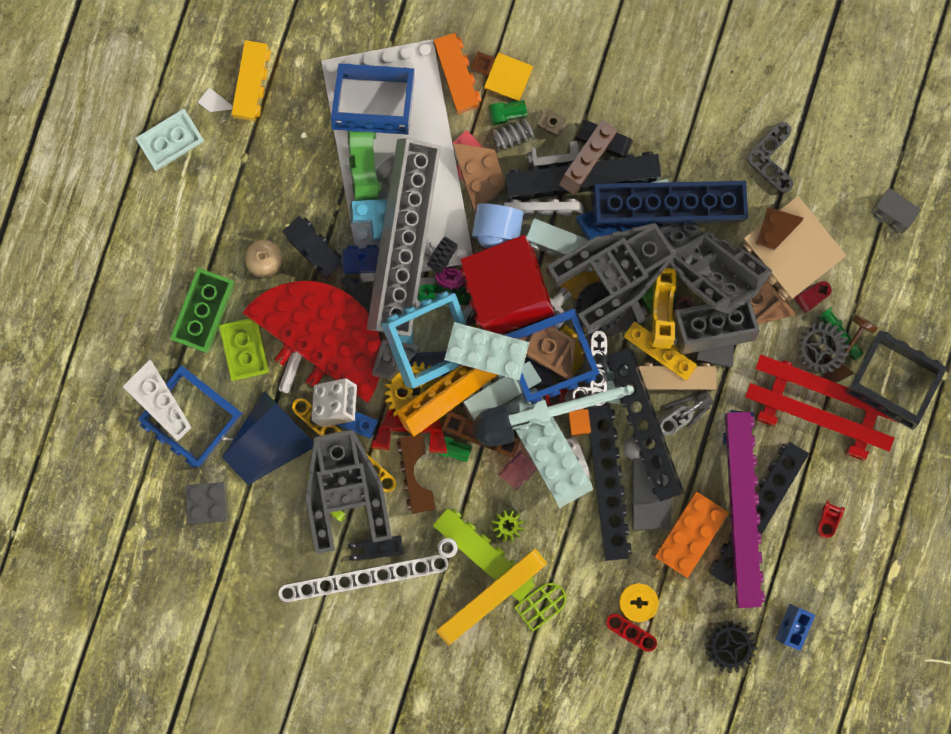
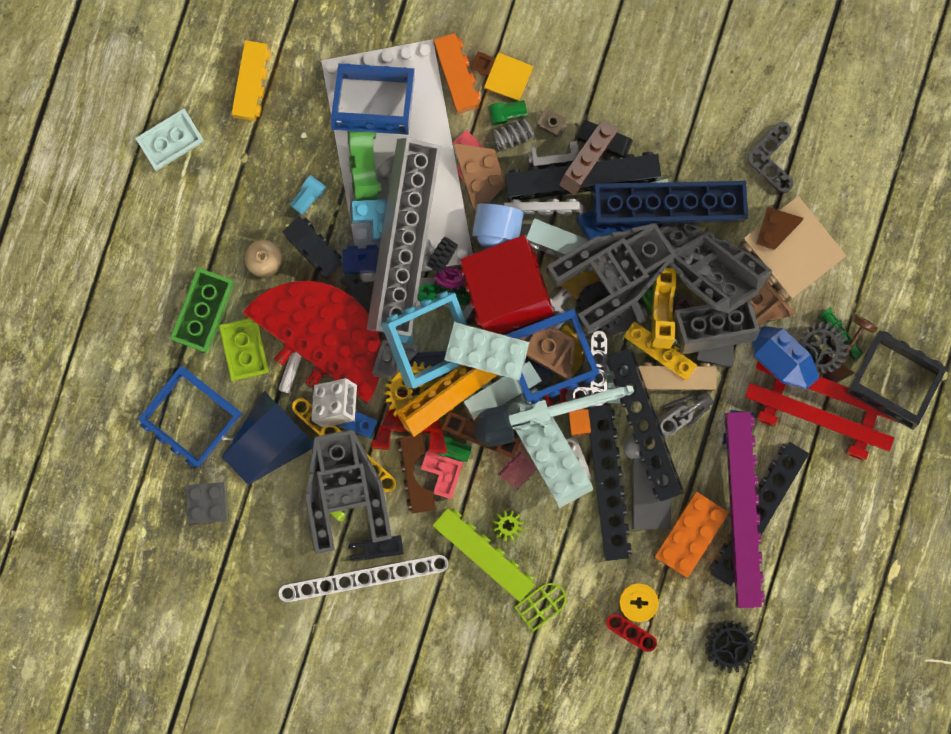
white wing [123,359,192,441] -> none
white sticker [198,88,233,112] -> none
yellow beam [436,548,548,646] -> none
white brick [438,538,458,558] -> none
blue brick [775,604,815,651] -> none
dark red piece [794,281,832,314] -> none
red piece [816,500,845,539] -> none
dark grey brick [870,188,921,234] -> none
none -> medium azure piece [290,175,326,215]
none -> coral plate [421,451,463,499]
none -> blue wedge [752,326,819,390]

